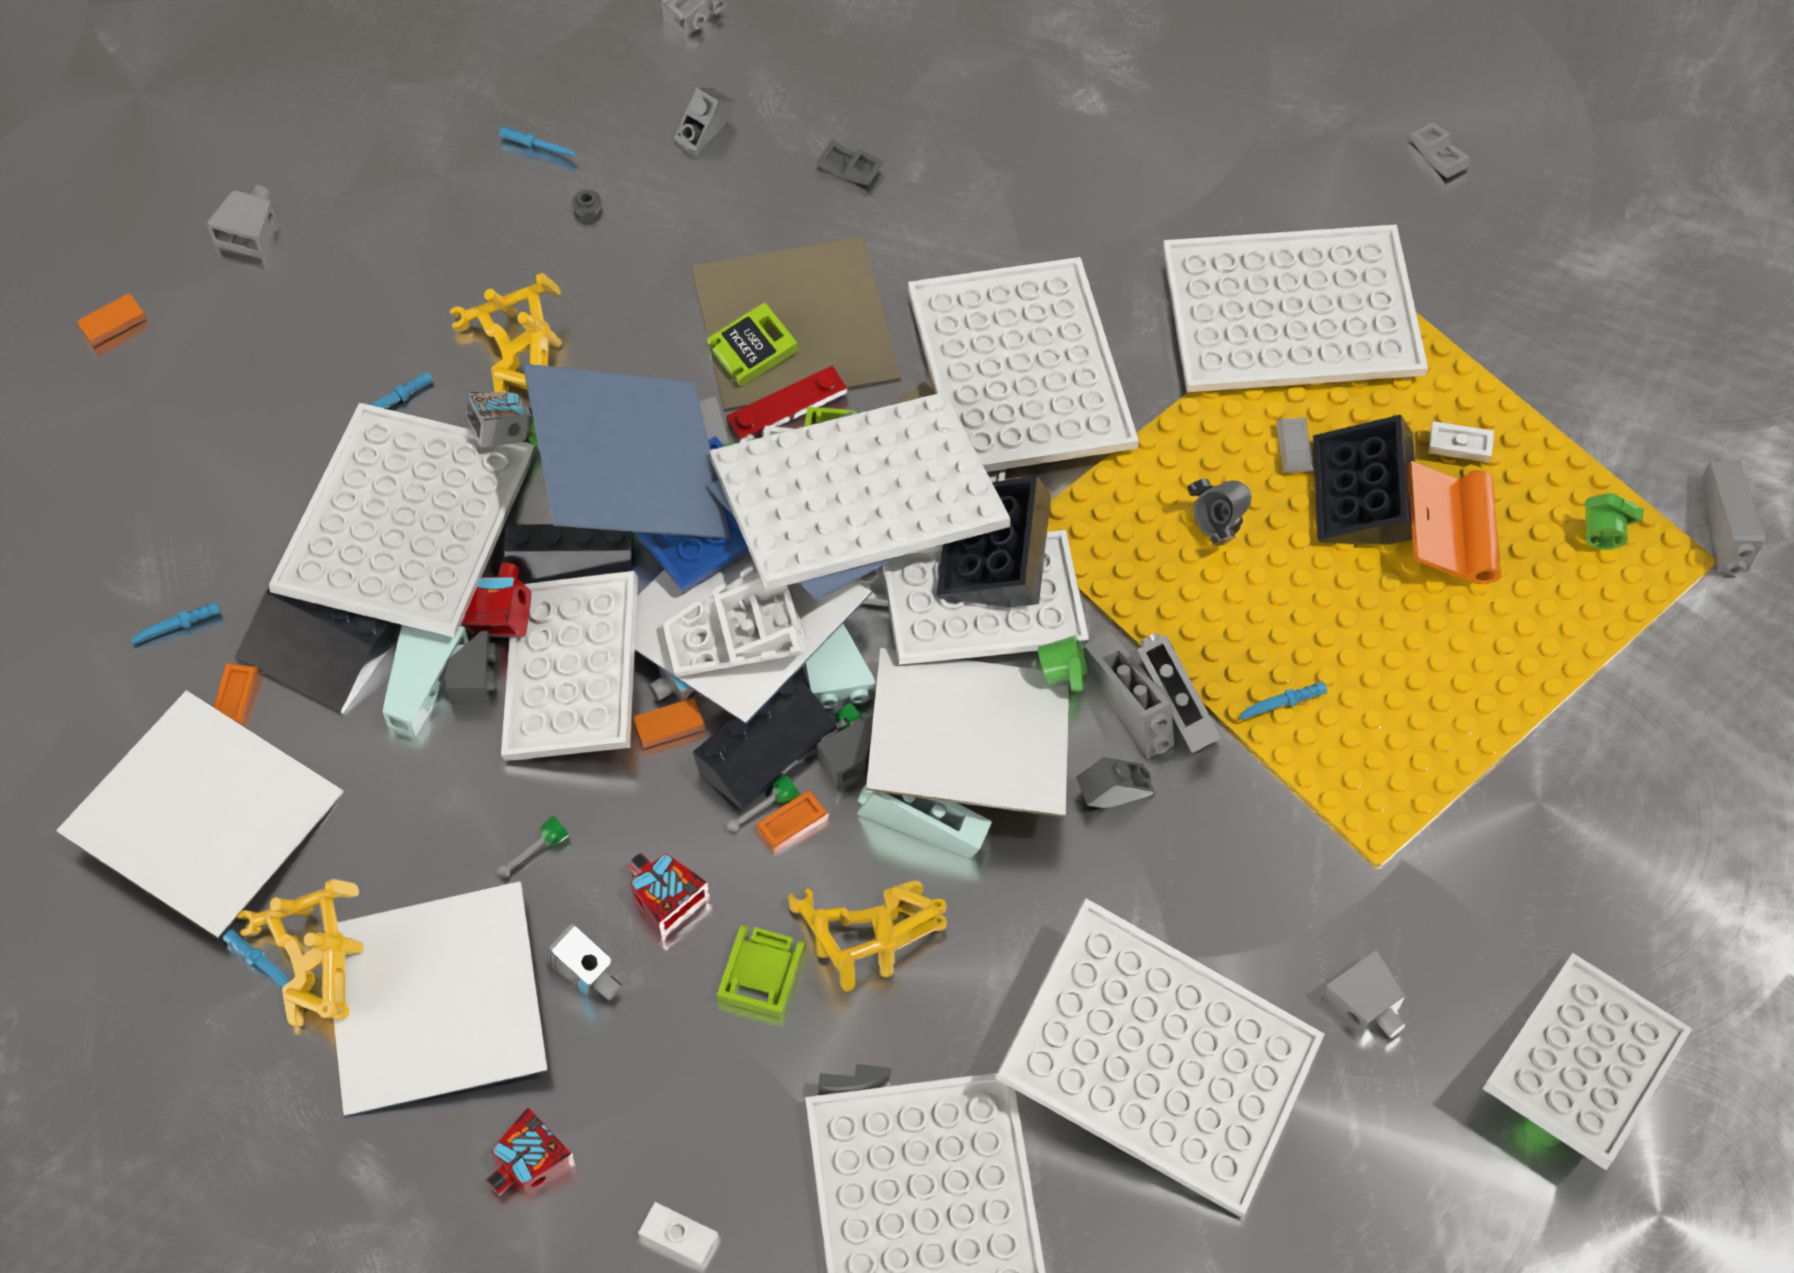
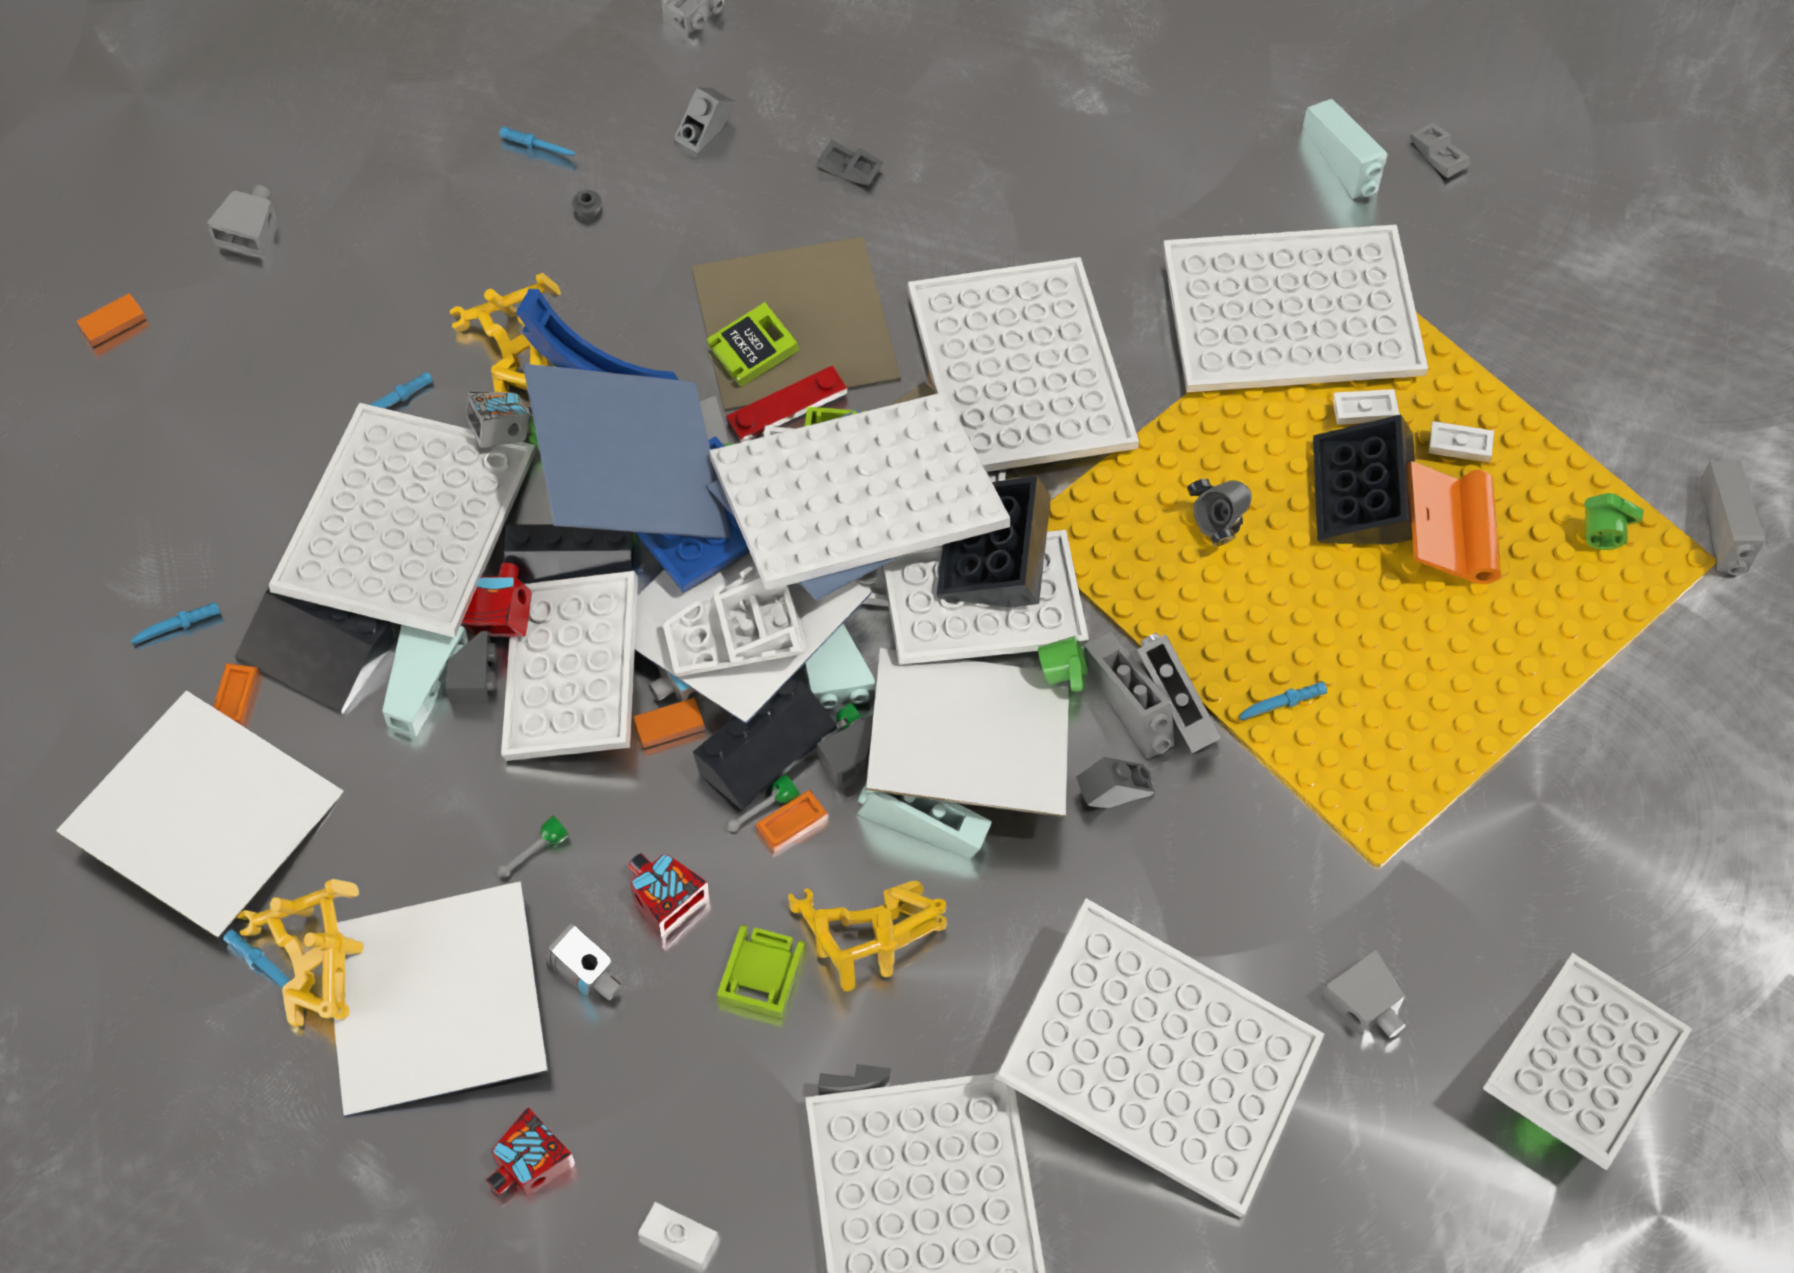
light grey tile [1276,418,1314,473] -> none
none -> blue arch [516,289,679,380]
none -> light aqua slope [1303,99,1387,200]
none -> white plate [1332,389,1399,425]

